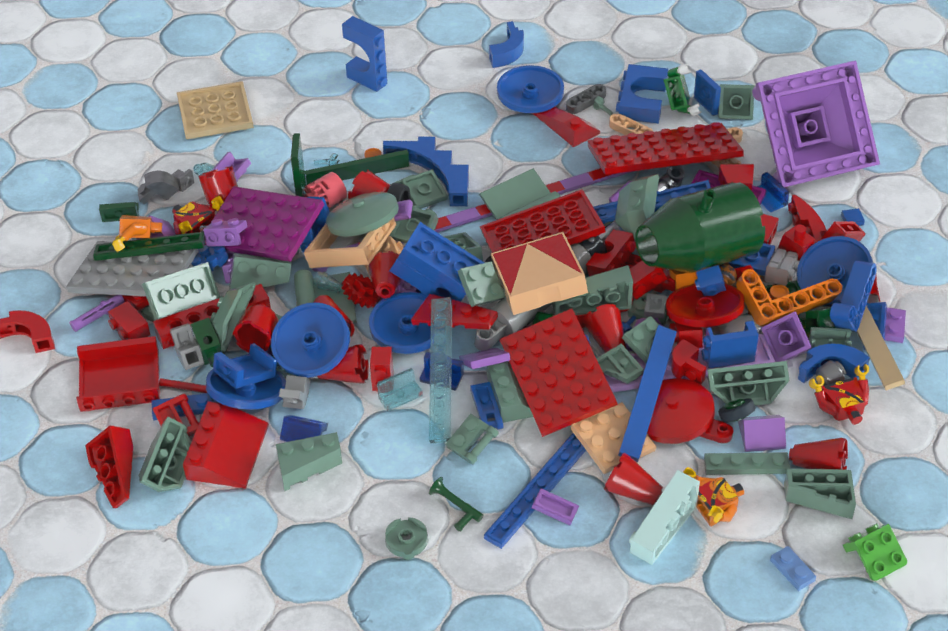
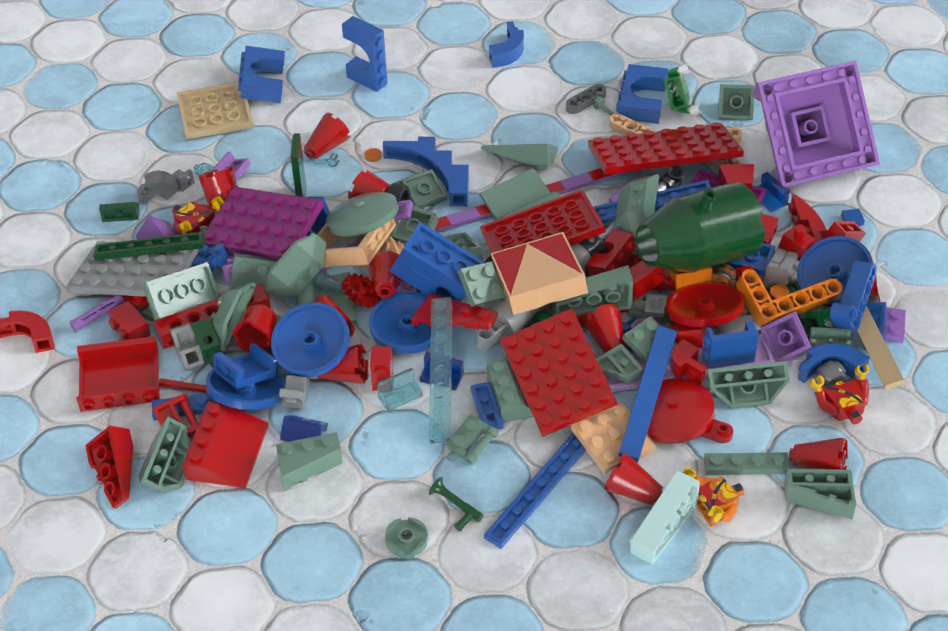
orange torso [112,215,162,252] -> none
medium lavender bracket [203,218,247,246] -> none
coral gear [304,172,347,209] -> none
dark green tile [305,150,409,185] -> none
medium lavender tile [459,347,510,369] -> none
blue dish [497,65,564,113] -> none
red wedge [532,107,600,147] -> none
medium lavender tile [532,488,579,526] -> none
blue plate [693,69,721,116] -> none
blue brick [695,265,726,297] -> none
black wheel [718,398,756,422] -> none
medium lavender slope [738,415,786,452] -> none
medium blue plate [770,546,816,591] -> none
bright green bracket [843,523,908,581] -> none
none -> blue arch [238,46,285,103]
none -> sand green wedge [264,233,326,300]
none -> red cone [304,112,351,159]
none -> sand green wedge [481,144,558,170]

